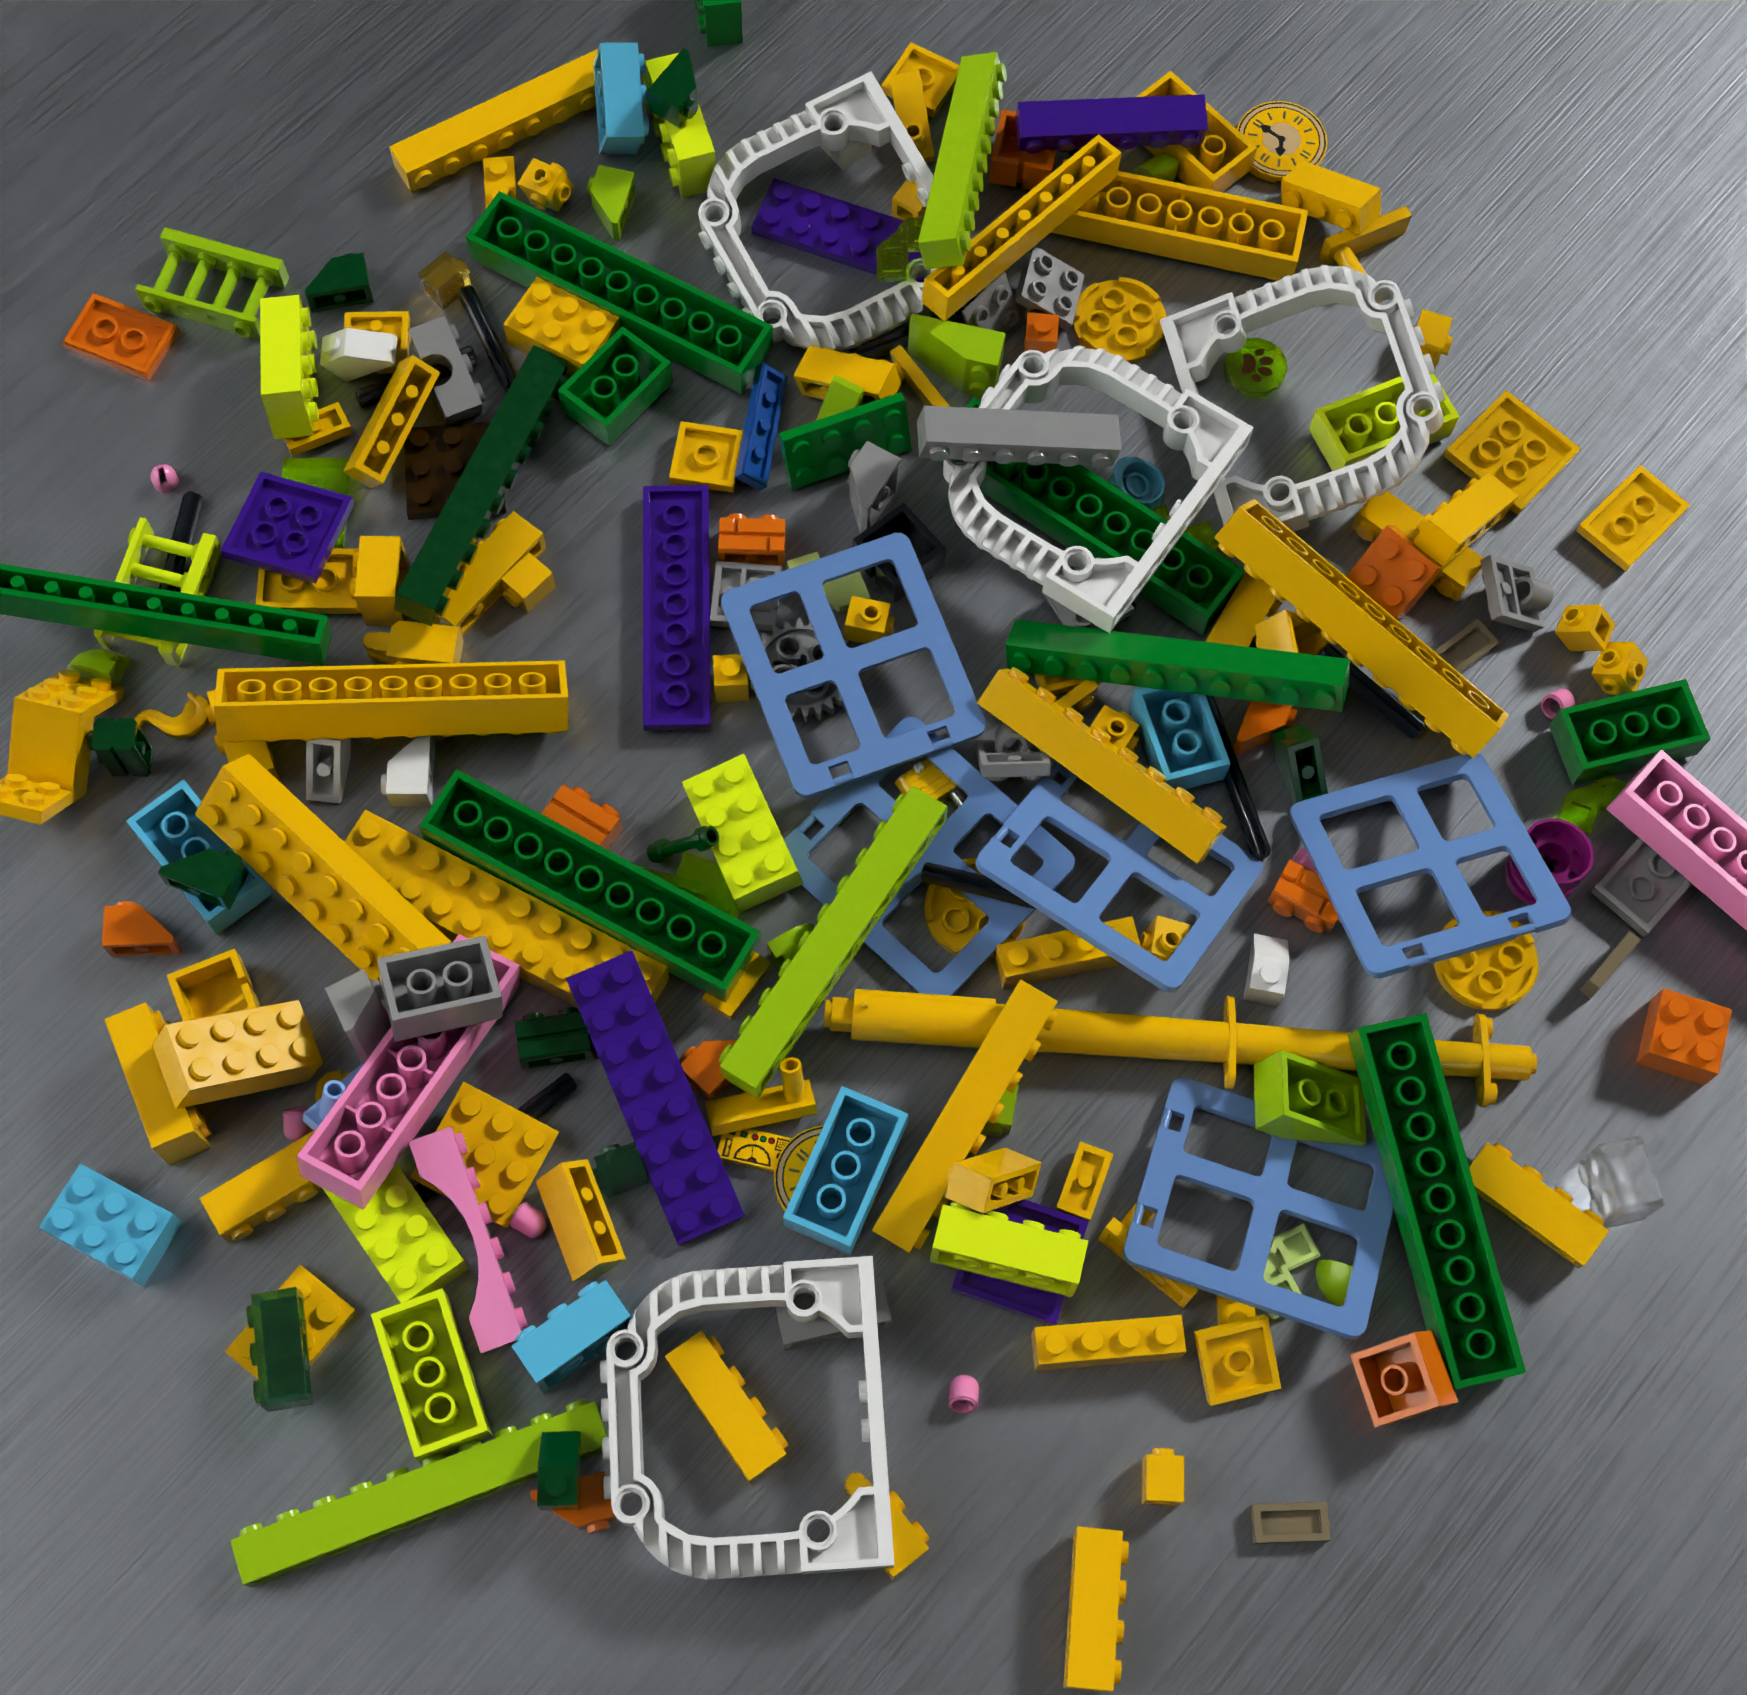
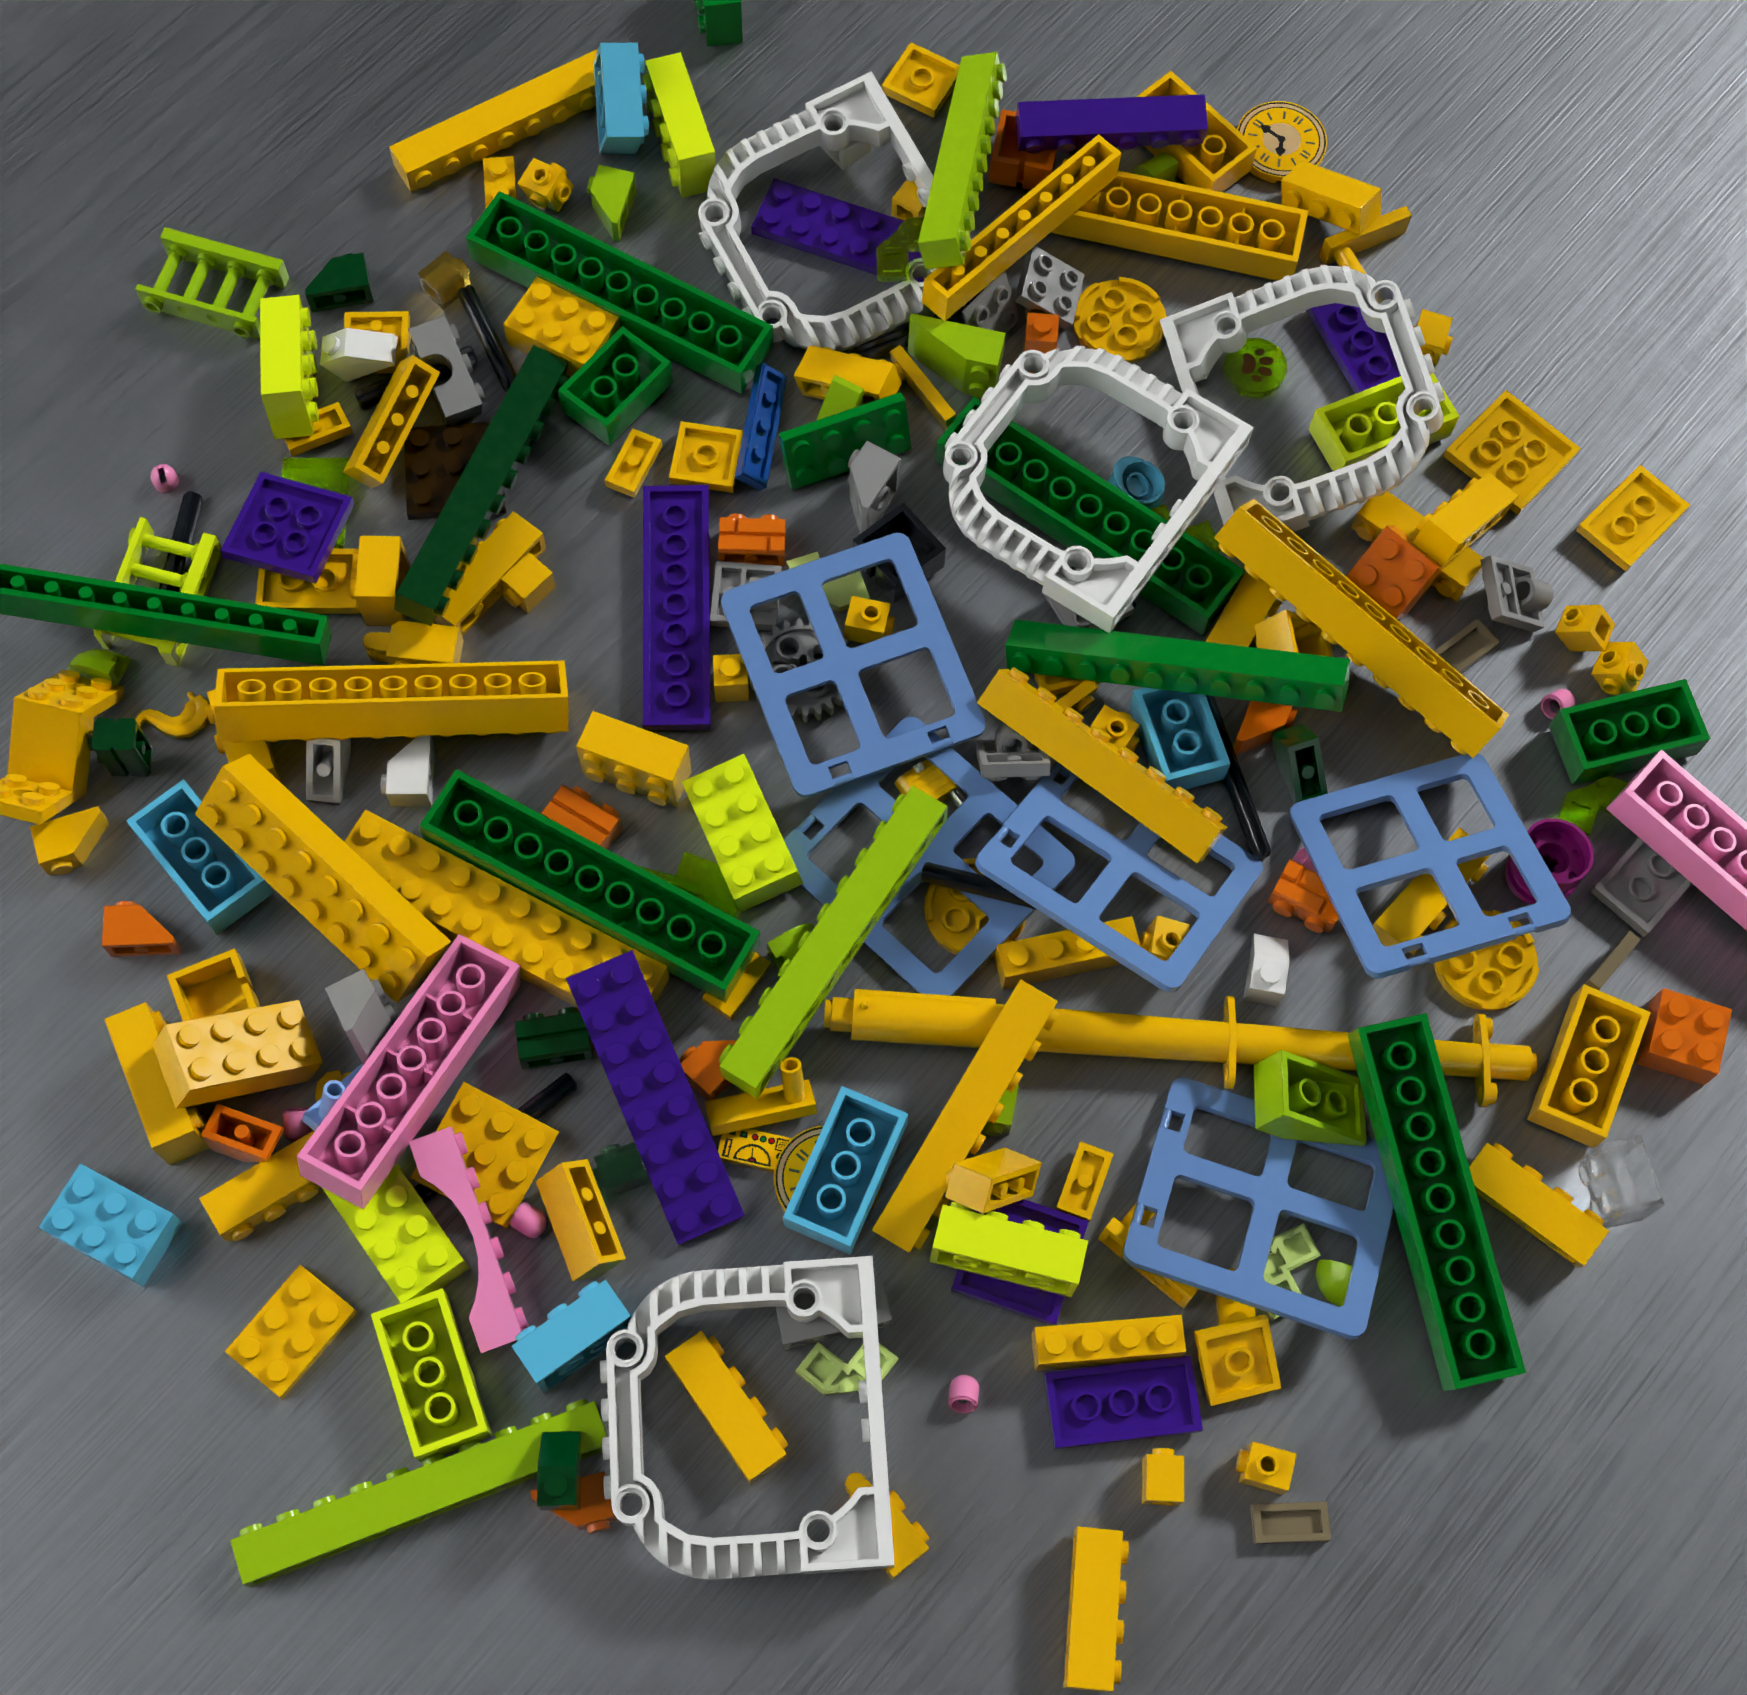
orange tile [62,293,180,382] -> none
dark green slope [158,848,249,910] -> none
clear green brick [246,1287,314,1412] -> none
light grey brick [377,936,503,1042] -> none
dark green slope [647,48,699,128] -> none
dark green bar [647,826,719,864] -> none
yellow piece [889,70,936,163] -> none
light grey brick [917,406,1122,468] -> none
black axle [1317,644,1425,739] -> none
orange brick [1350,1330,1459,1427] -> none
none -> yellow slope [30,806,109,875]
none -> orange slope [201,1104,284,1162]
none -> yellow brick [576,711,692,807]
none -> yellow plate [605,428,662,498]
none -> yellowish green tile [795,1342,899,1396]
none -> dark purple plate [1044,1356,1203,1450]
none -> yellow brick [1235,1441,1297,1495]
none -> dark purple plate [1306,303,1401,394]
none -> yellow brick [1373,827,1491,955]
none -> yellow brick [1527,984,1651,1148]

